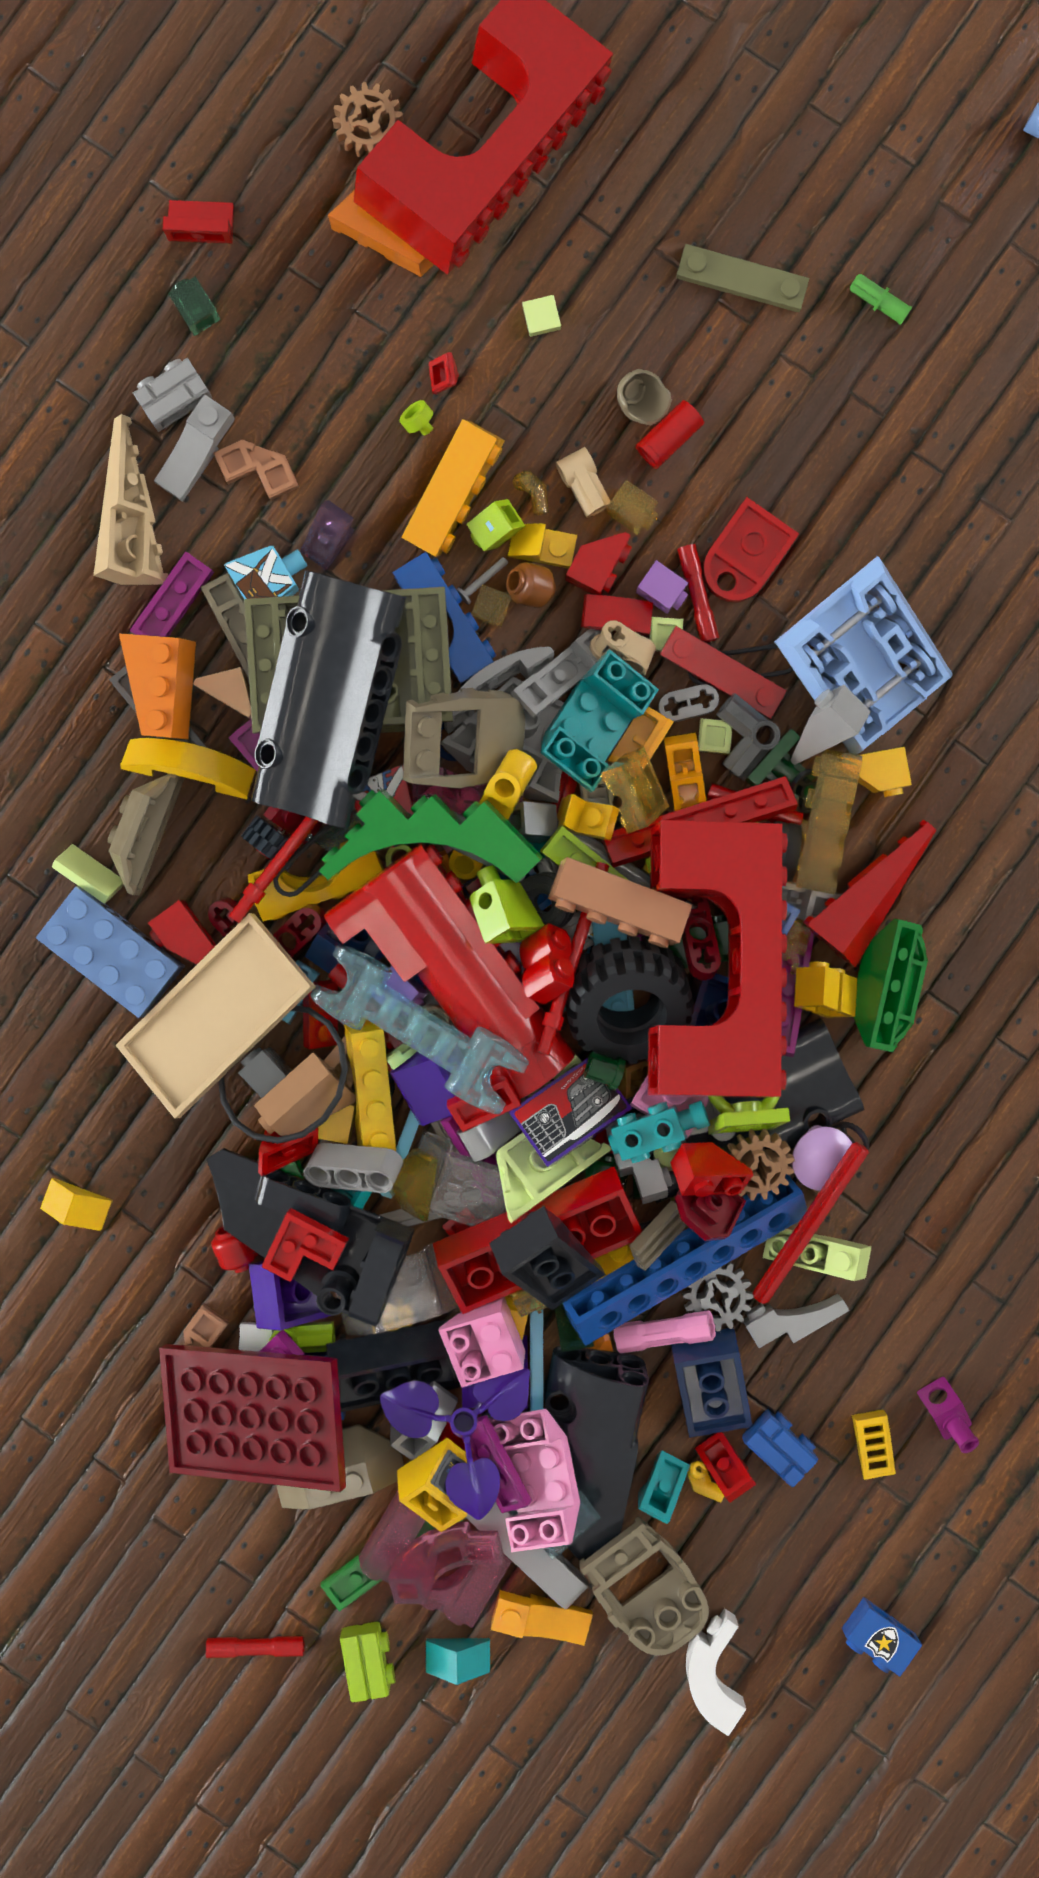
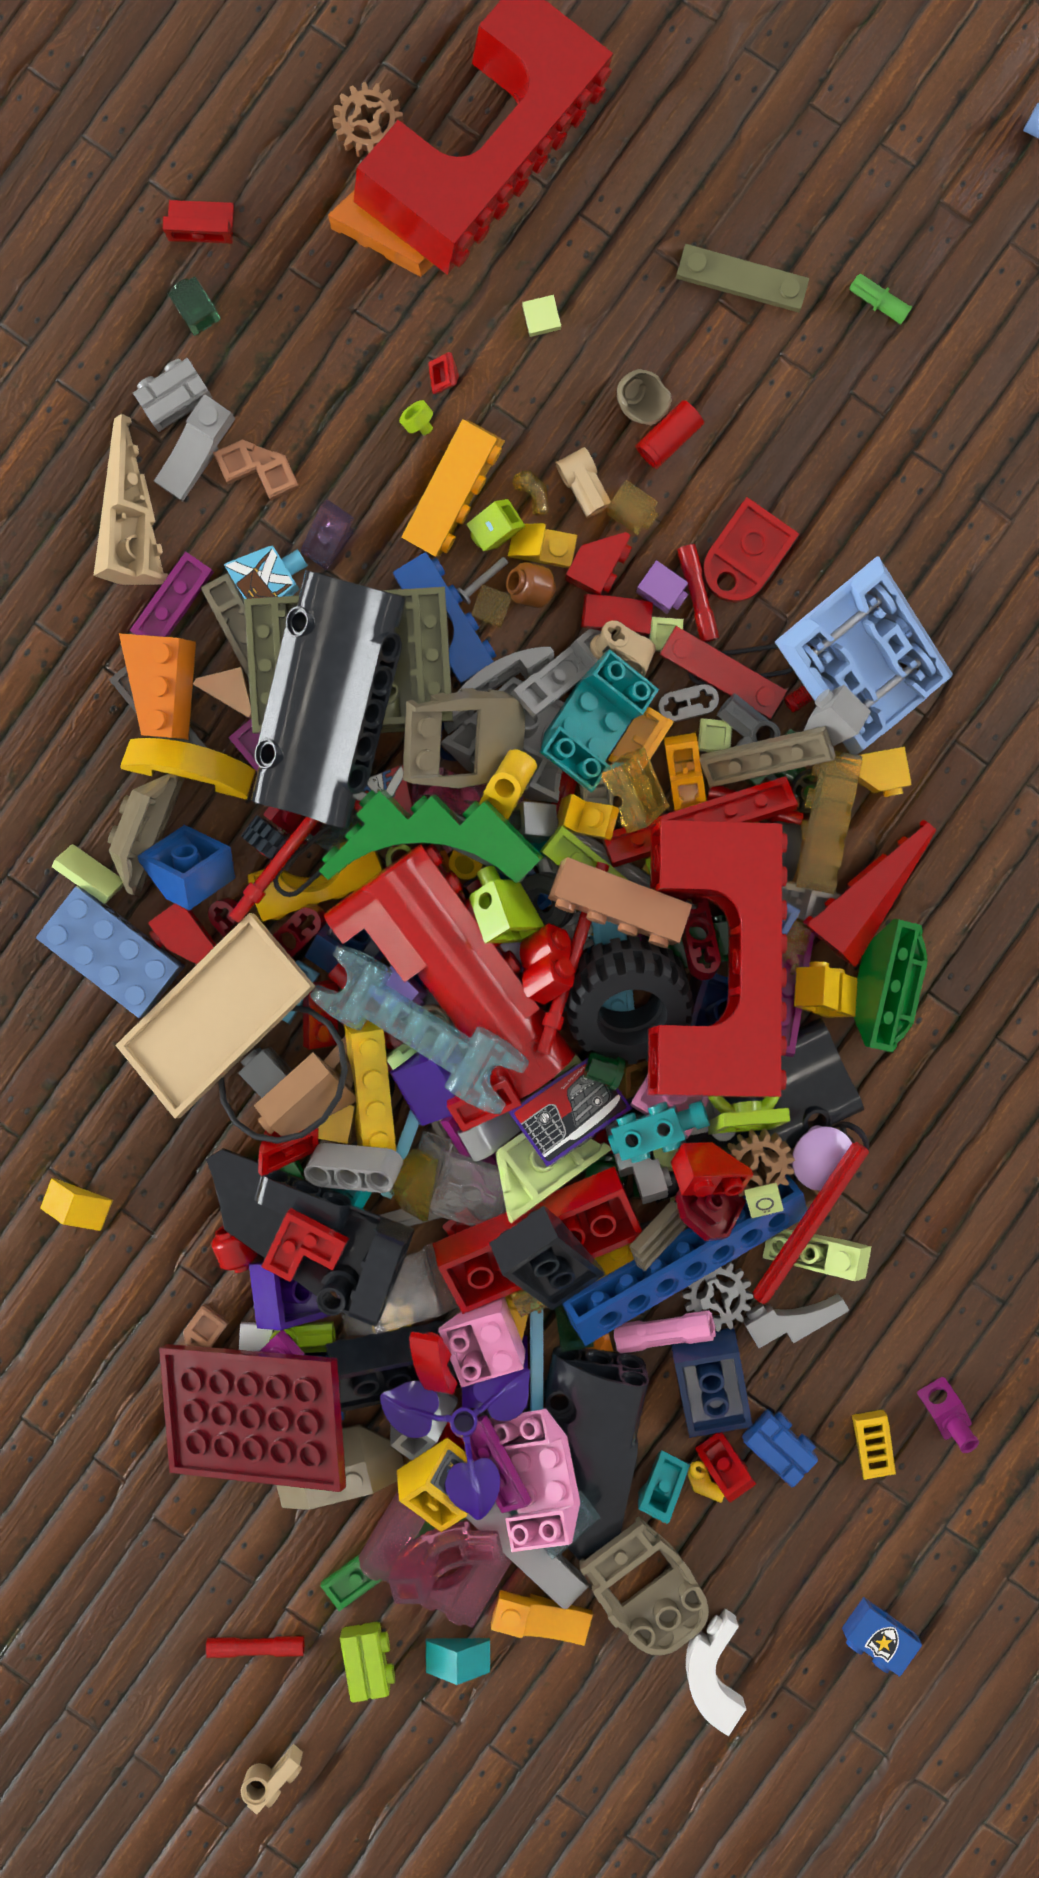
none -> blue slope [138,825,235,910]
none -> tan plate [241,1744,303,1814]
none -> red slope [409,1332,458,1395]
none -> dark tan tile [699,726,835,788]
none -> yellowish green tile [744,1183,784,1218]
none -> red piece [784,685,813,713]

